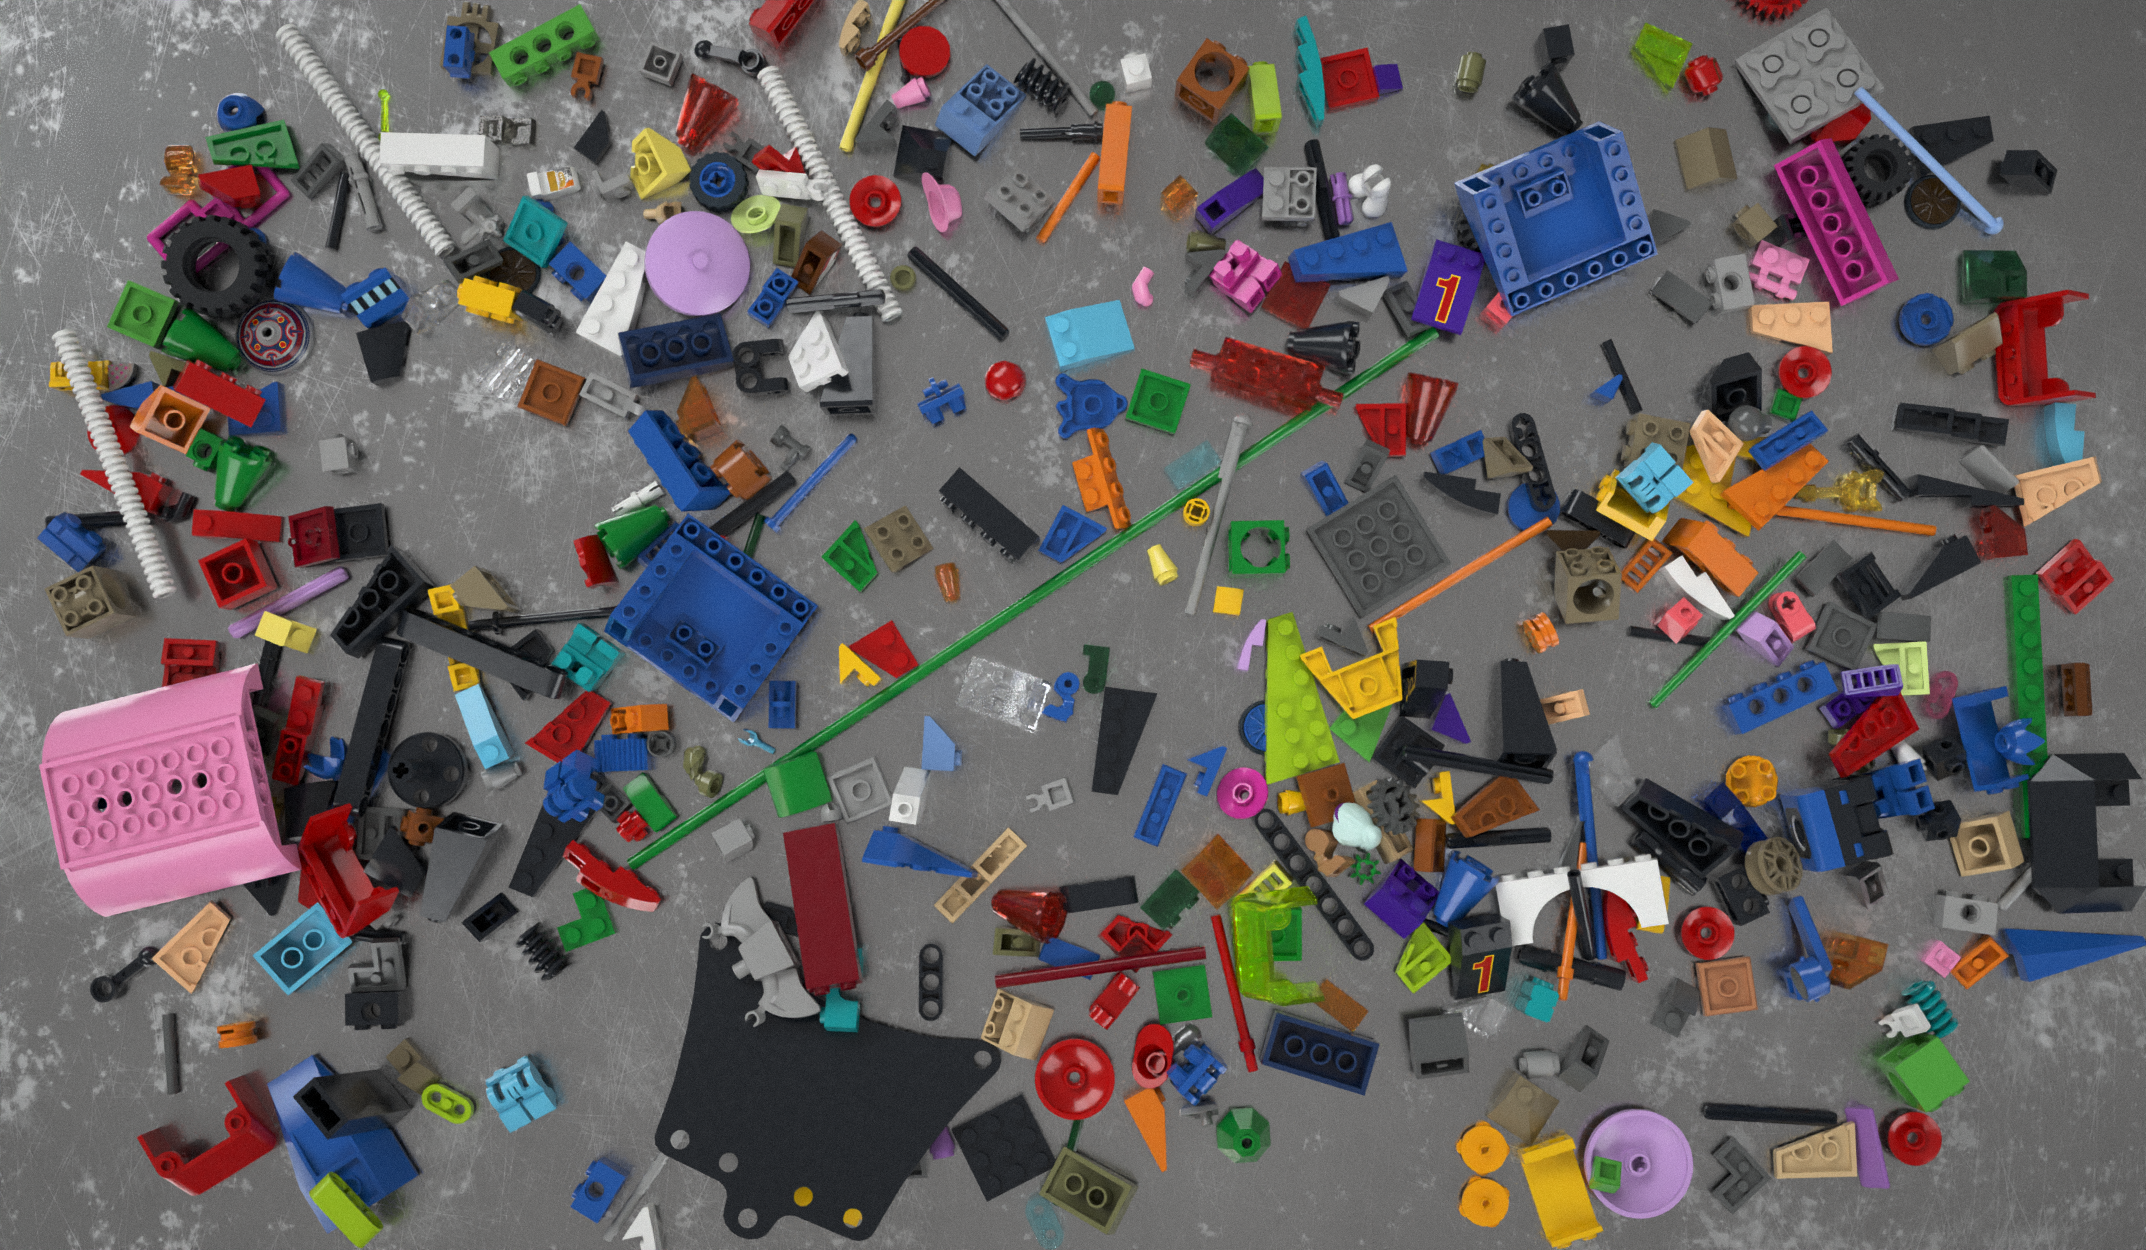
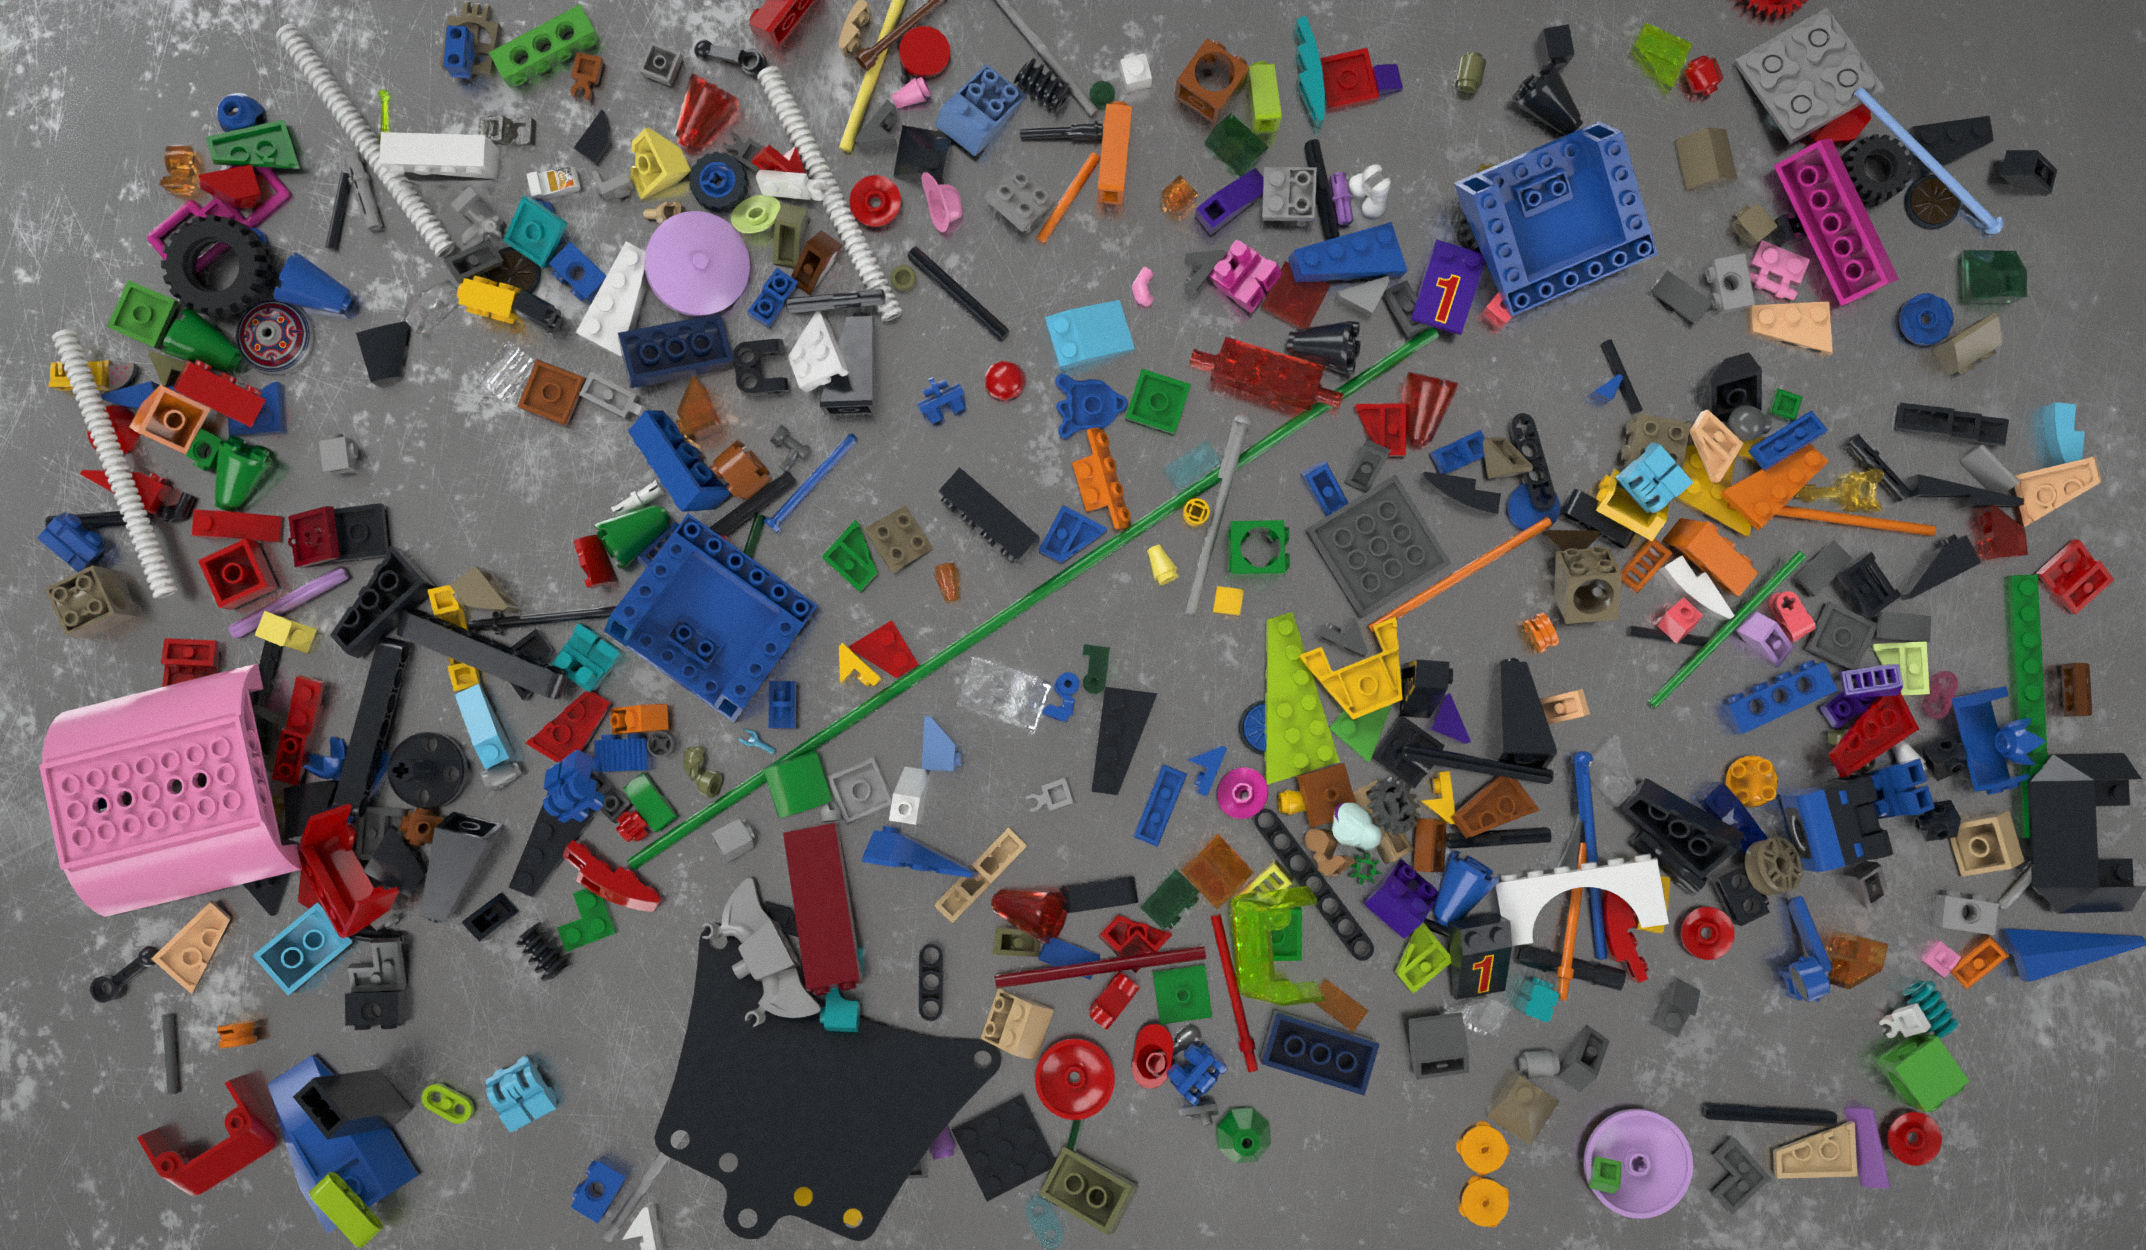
dark grey slope [290,143,346,199] -> none
blue slope [341,267,417,329] -> none
dark tan slope [386,1038,442,1096] -> none
orange slope [1123,1087,1167,1172] -> none
olive cone [1186,230,1226,252] -> none
lavender slope [1236,619,1266,672] -> none
yellow panel [1517,1134,1603,1249] -> none
black piece [1567,869,1597,961] -> none
dark grey slope [1647,209,1691,246] -> none
nougat plate [1695,956,1758,1016] -> none
red dish [1779,346,1832,398] -> none
red windscreen [1994,290,2096,406] -> none

